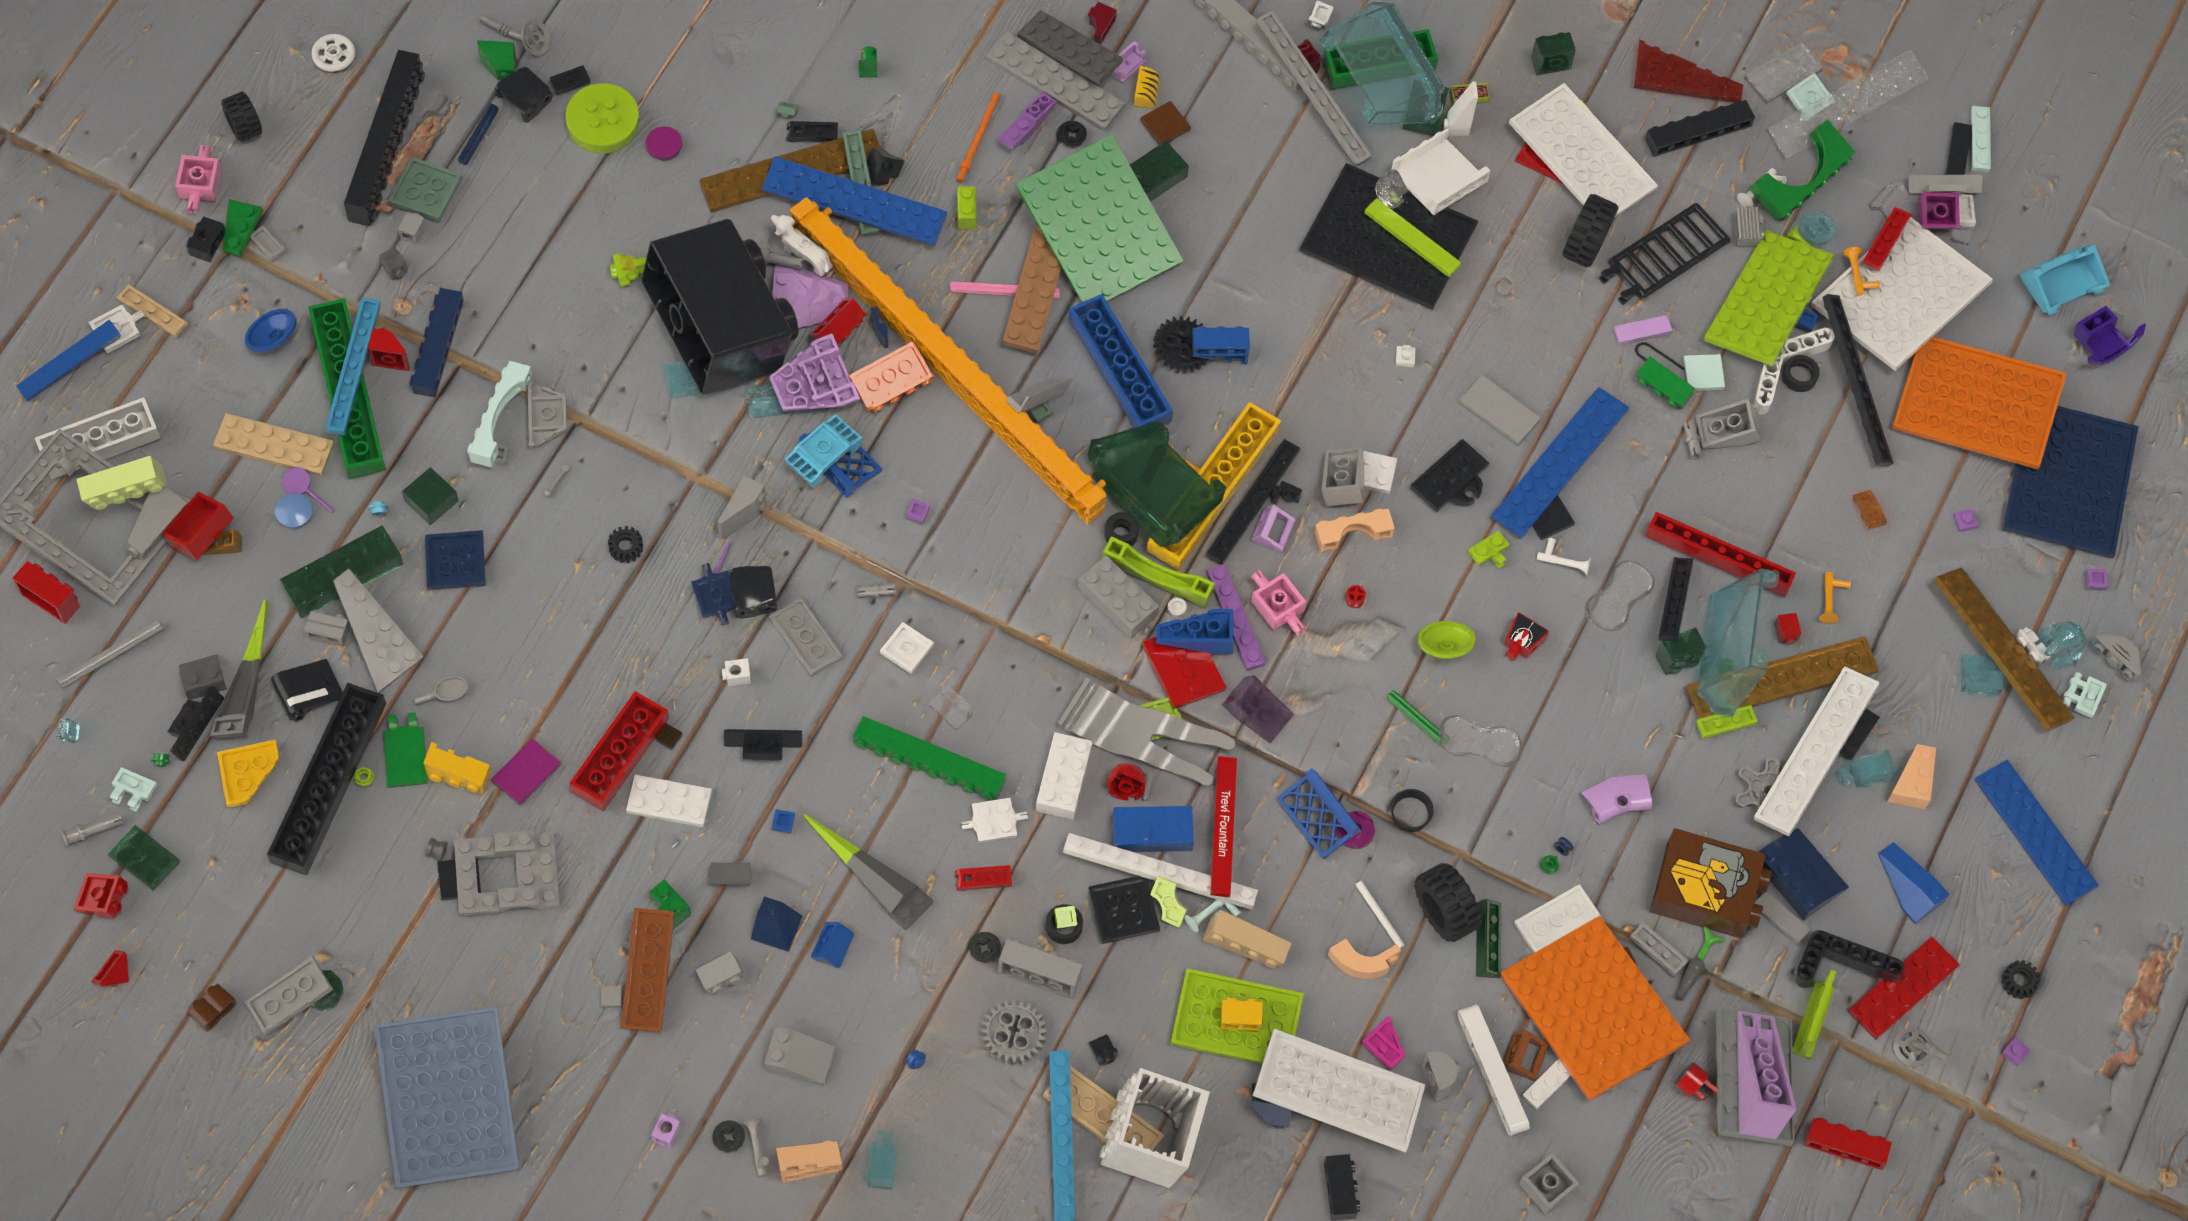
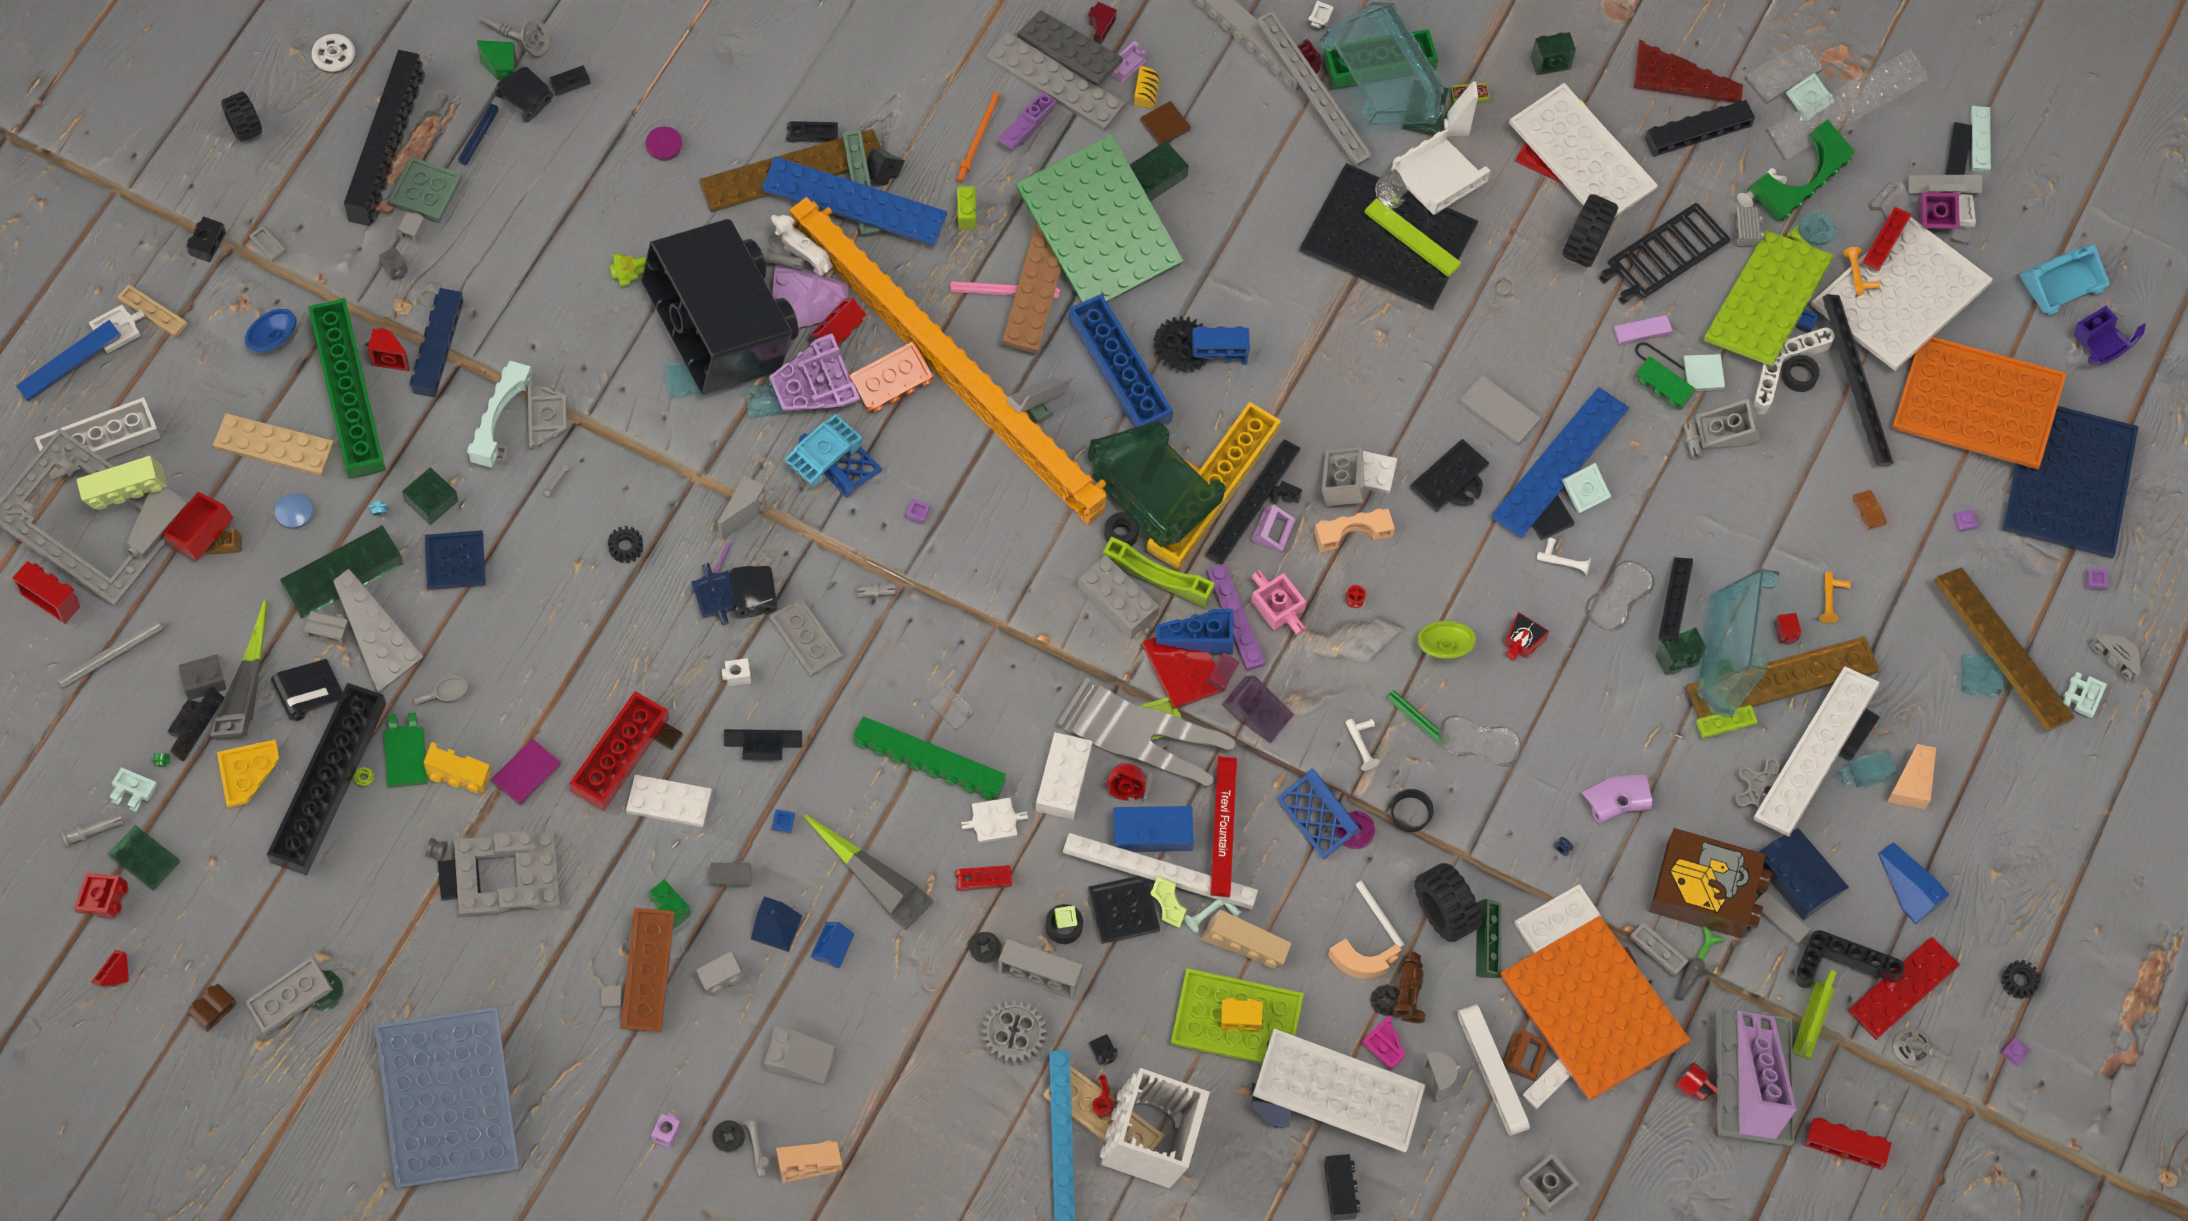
clear light blue tile [56,717,79,743] -> none
bright pink brick [175,145,222,214] -> none
green wing [223,199,264,257] -> none
medium lavender piece [282,467,334,513] -> none
dark azure plate [325,297,381,435] -> none
lime brick [565,83,640,153] -> none
sand green plate [777,101,799,117] -> none
green leg [859,46,877,78] -> none
clear light blue brick [864,1130,897,1190] -> none
dark blue slope [871,307,888,348] -> none
white plate [880,622,934,674] -> none
blue plate [906,1050,926,1069] -> none
black gear [1058,121,1087,147] -> none
white tile [1167,598,1187,618] -> none
white tile [1395,345,1415,367] -> none
lime plate [1468,531,1510,569] -> none
green plate [1540,855,1559,874] -> none
red brick [1645,512,1796,597] -> none
blue plate [1975,760,2099,906] -> none
white hinge [2015,627,2051,667] -> none
clear light blue piece [2039,621,2086,671] -> none
none -> red plate [1092,1075,1114,1117]
none -> clear pink tile [1206,652,1240,692]
none -> white piece [1346,719,1380,771]
none -> pearl dark grey gear [1371,984,1399,1016]
none -> reddish brown piece [1393,951,1425,1024]
none -> light aqua plate [1562,463,1611,513]

